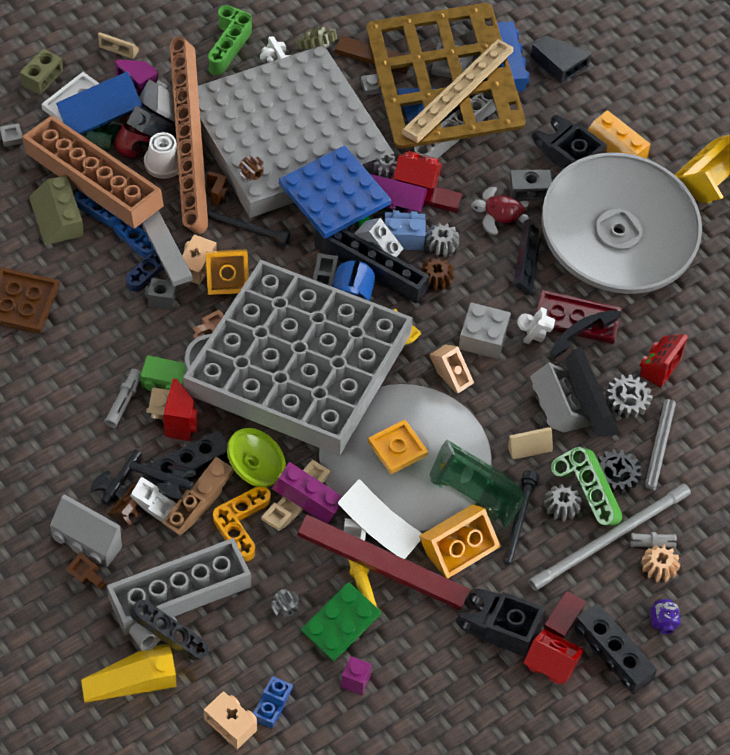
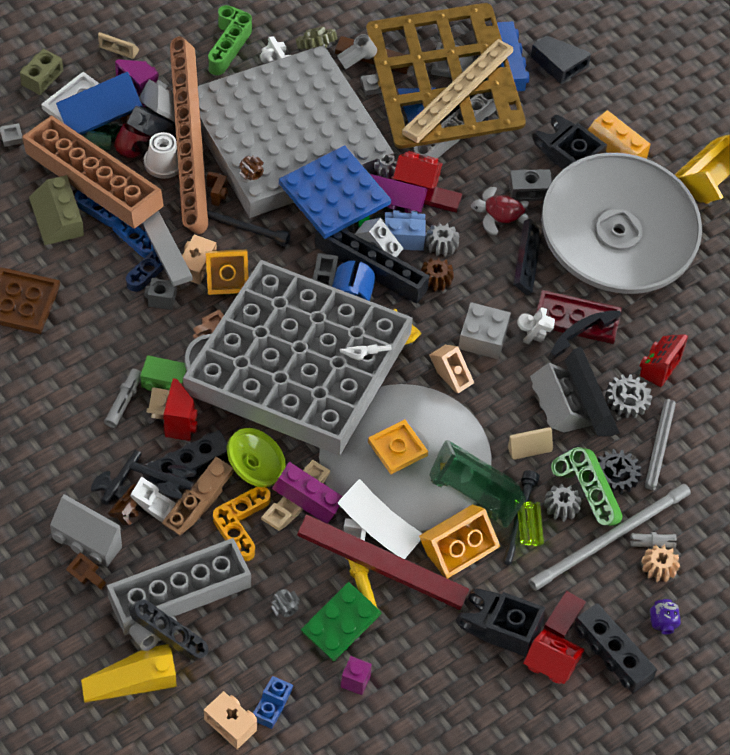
none -> light grey piece [337,34,377,69]
none -> white hand [340,344,392,360]
none -> clear neon green tile [517,500,544,546]

